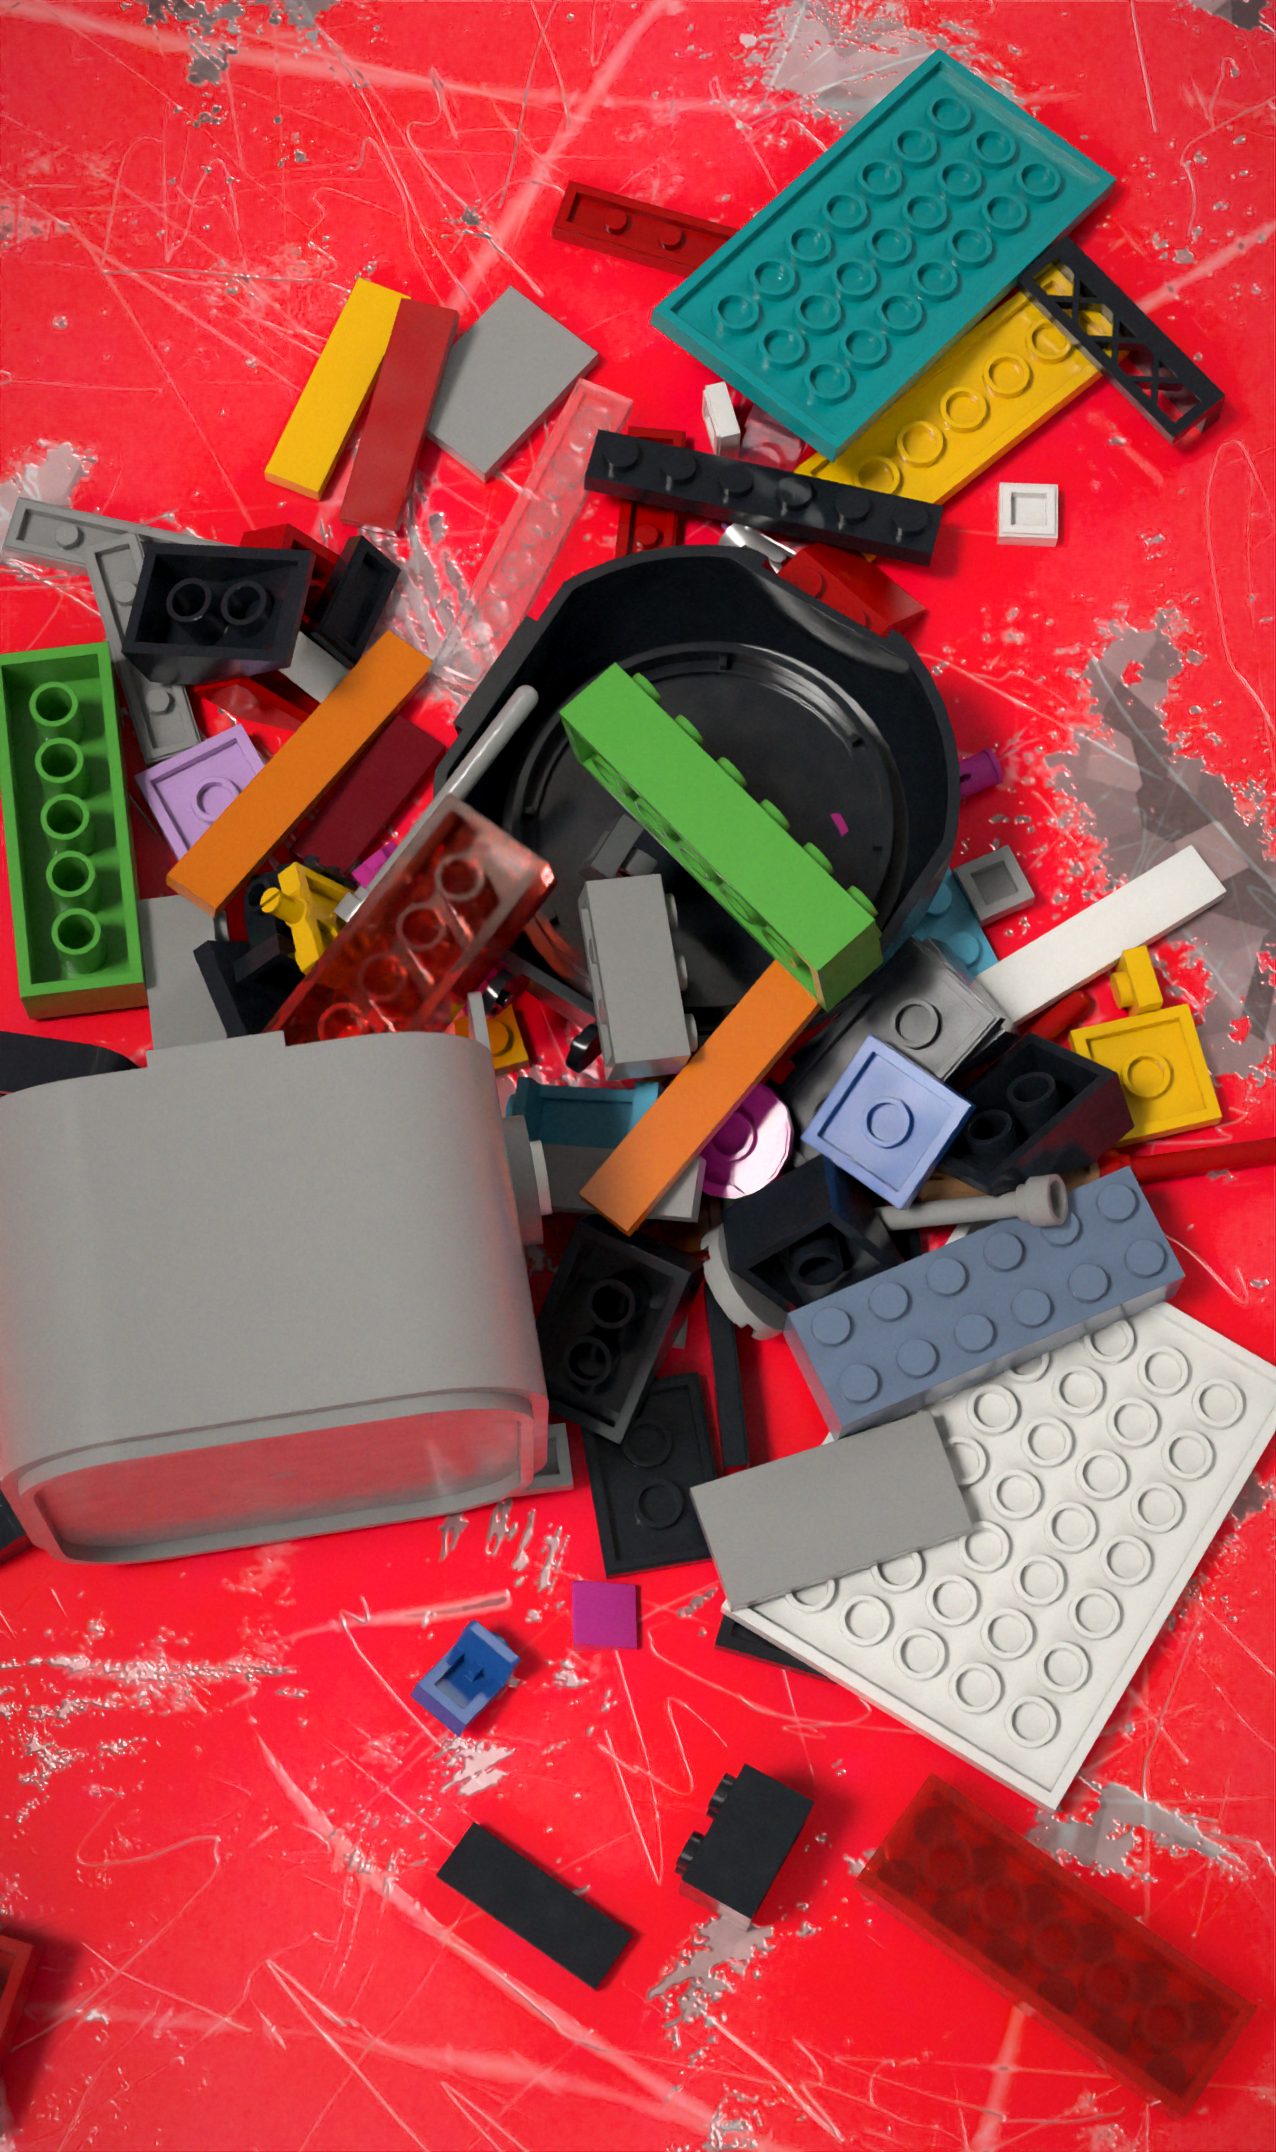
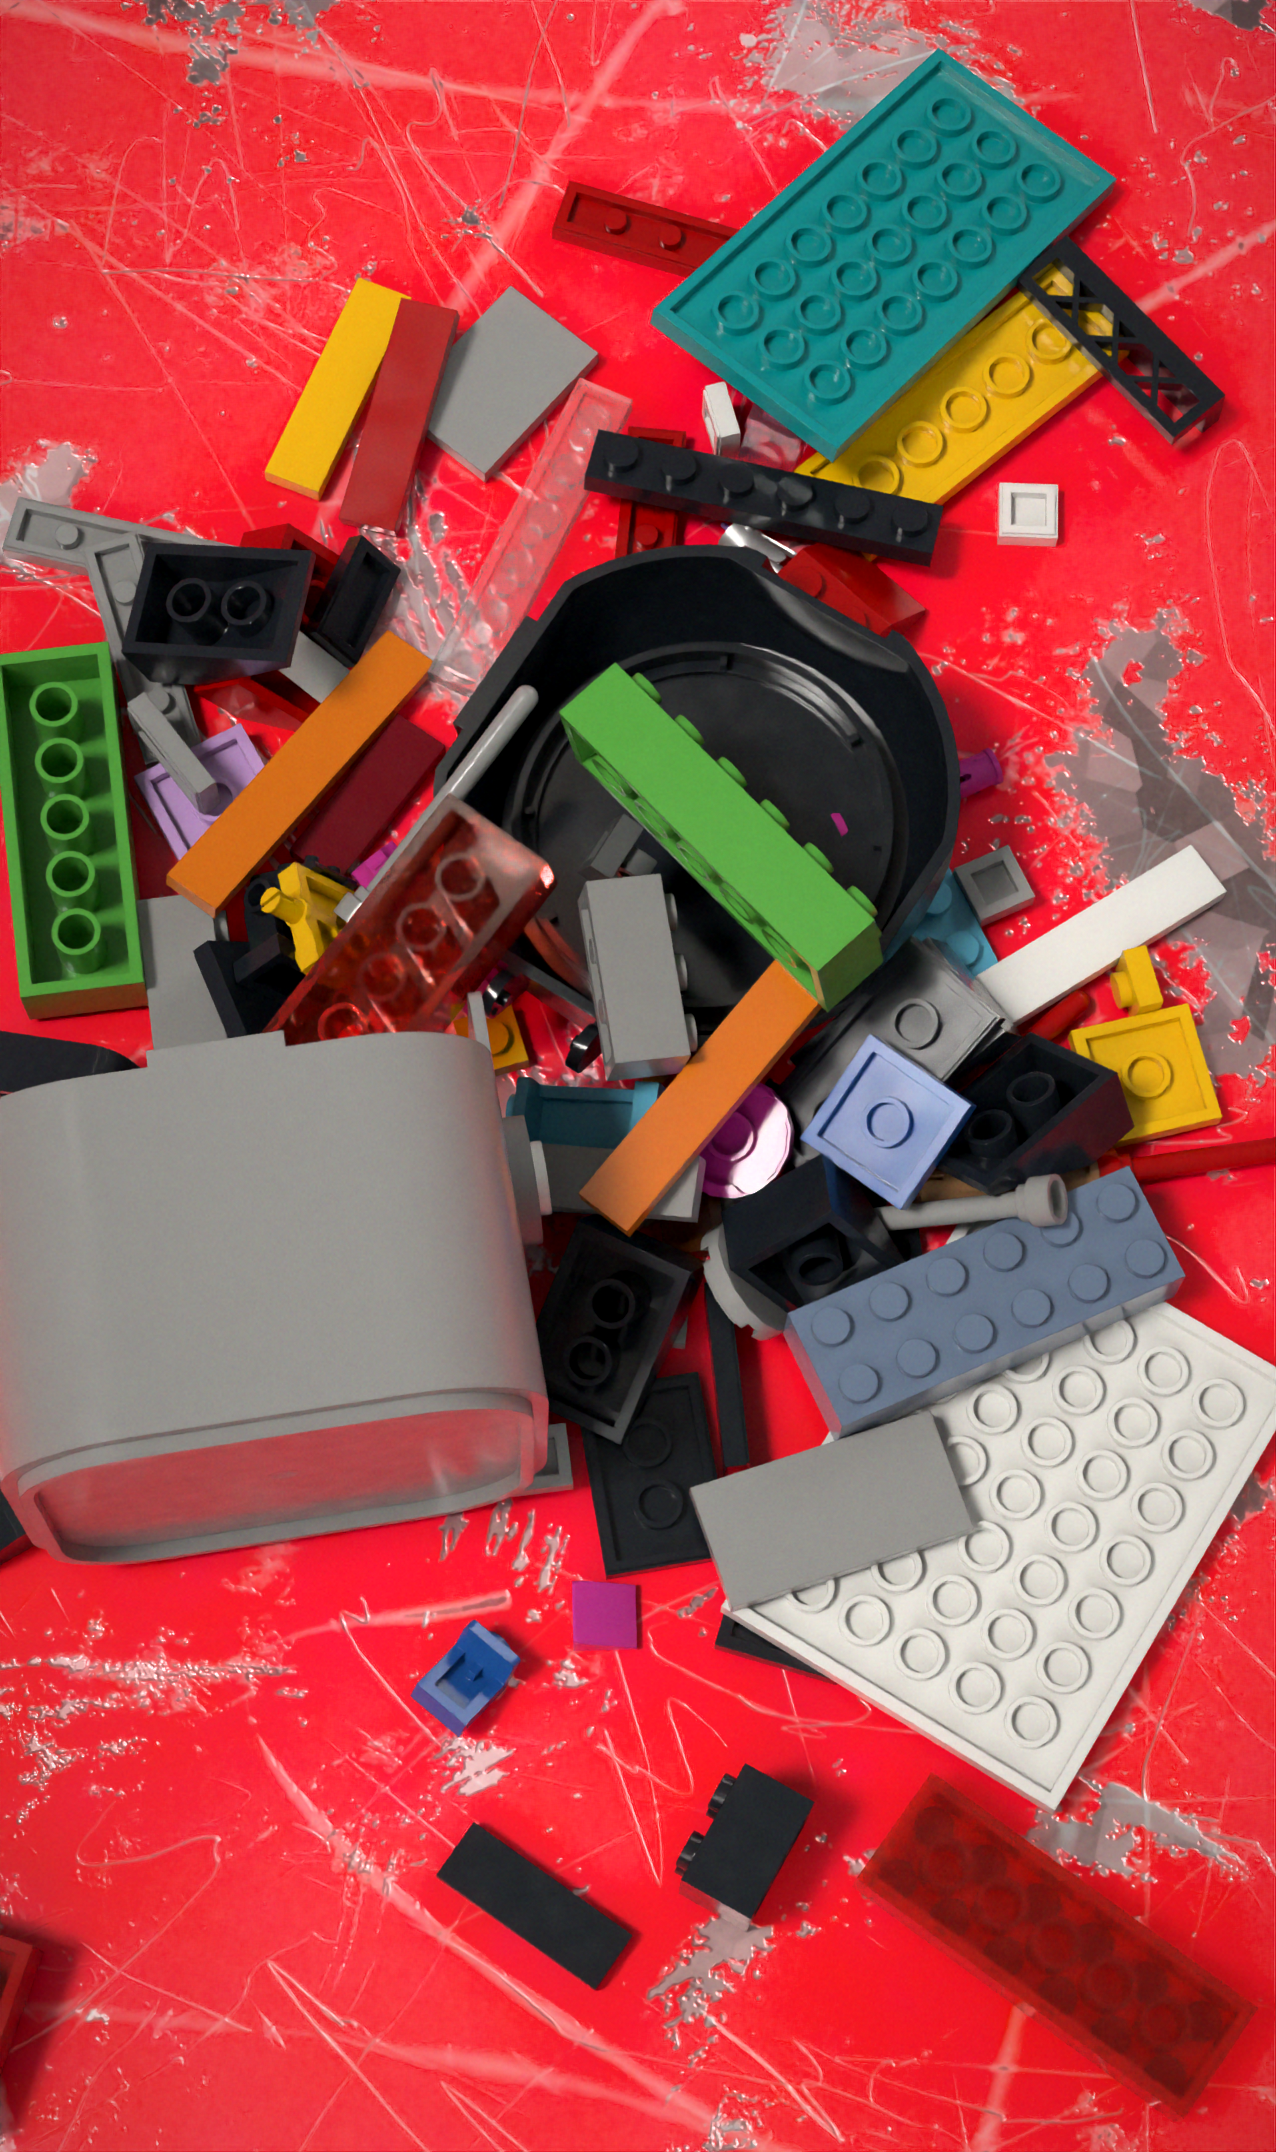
none -> light grey tile [127,692,221,815]

